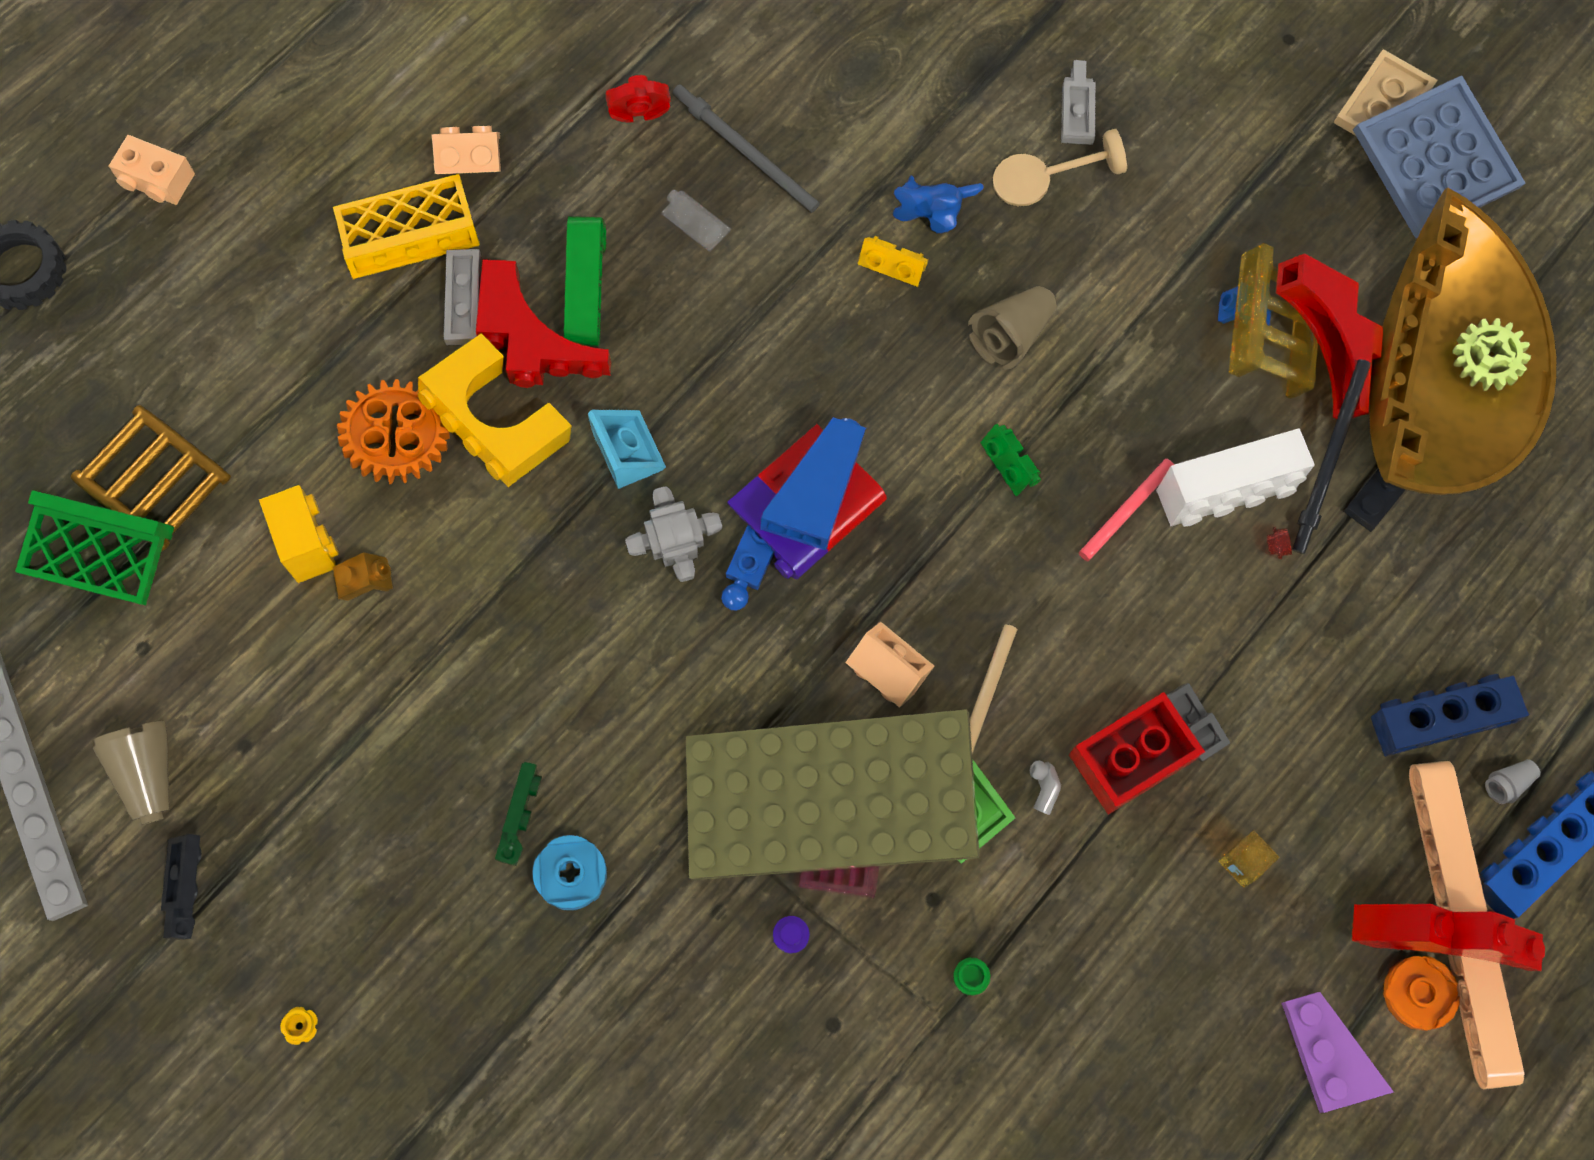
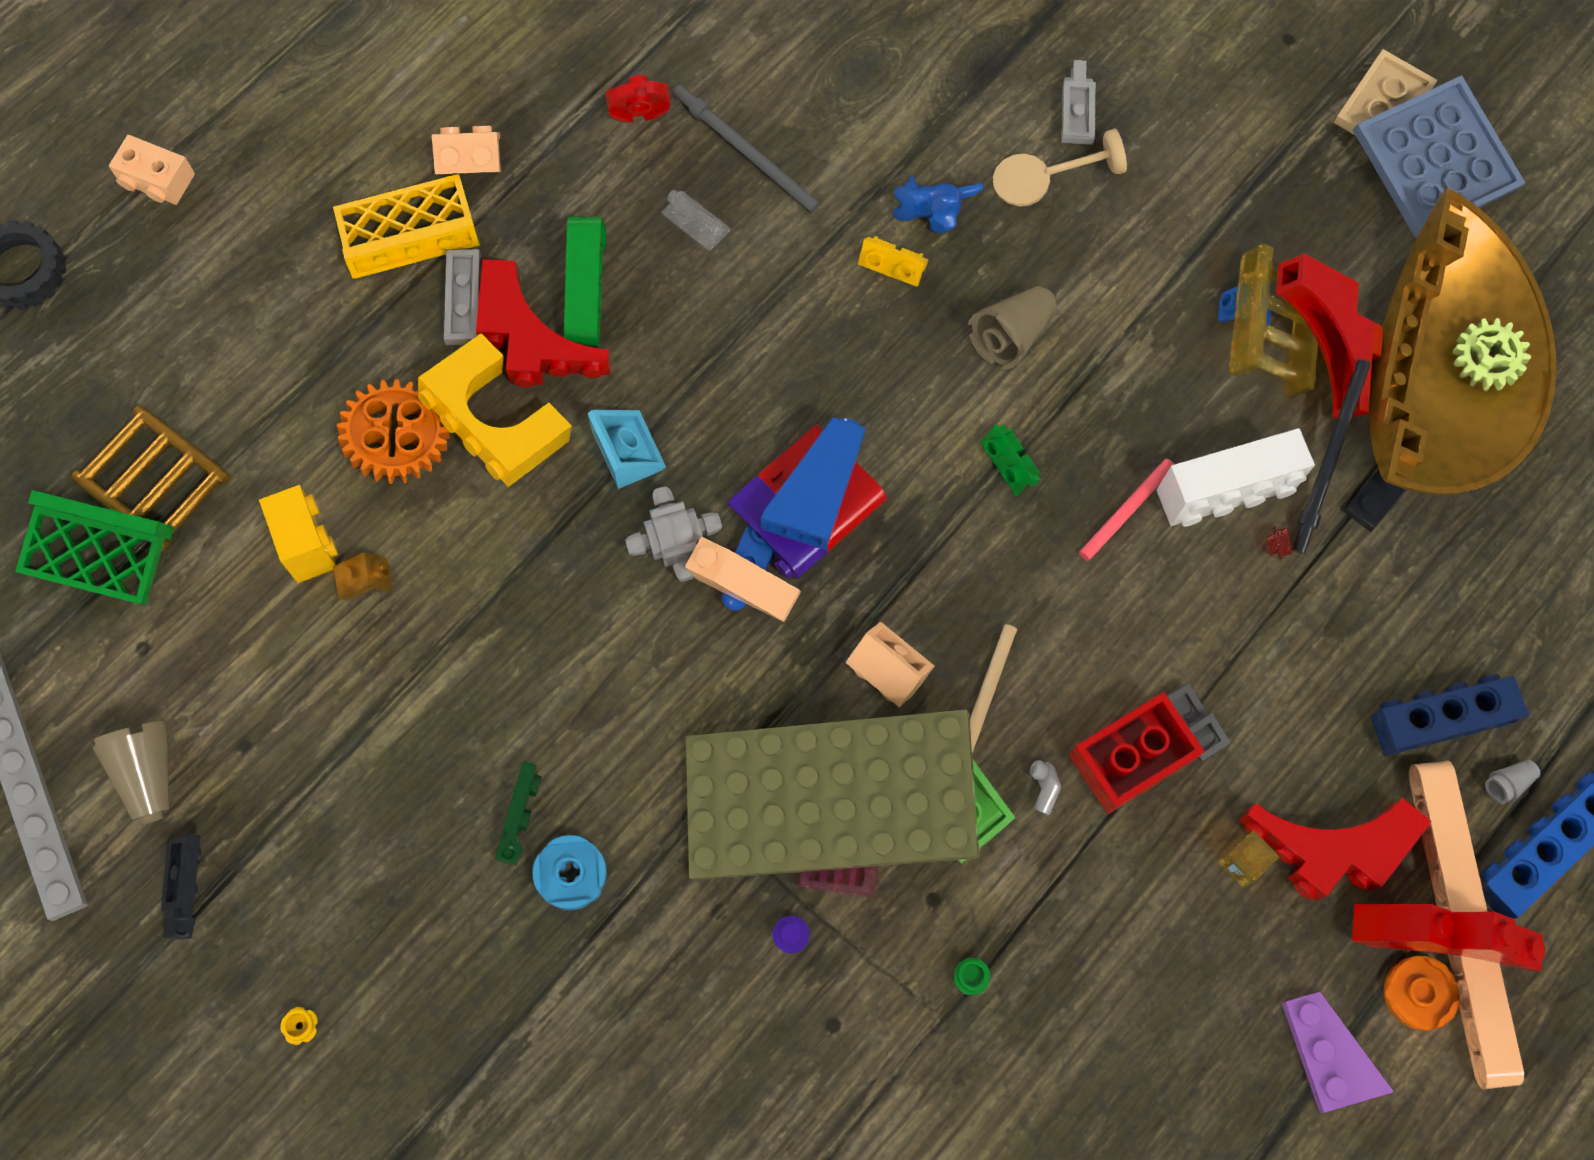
none -> light nougat slope [685,537,801,622]
none -> red arch [1239,798,1432,901]

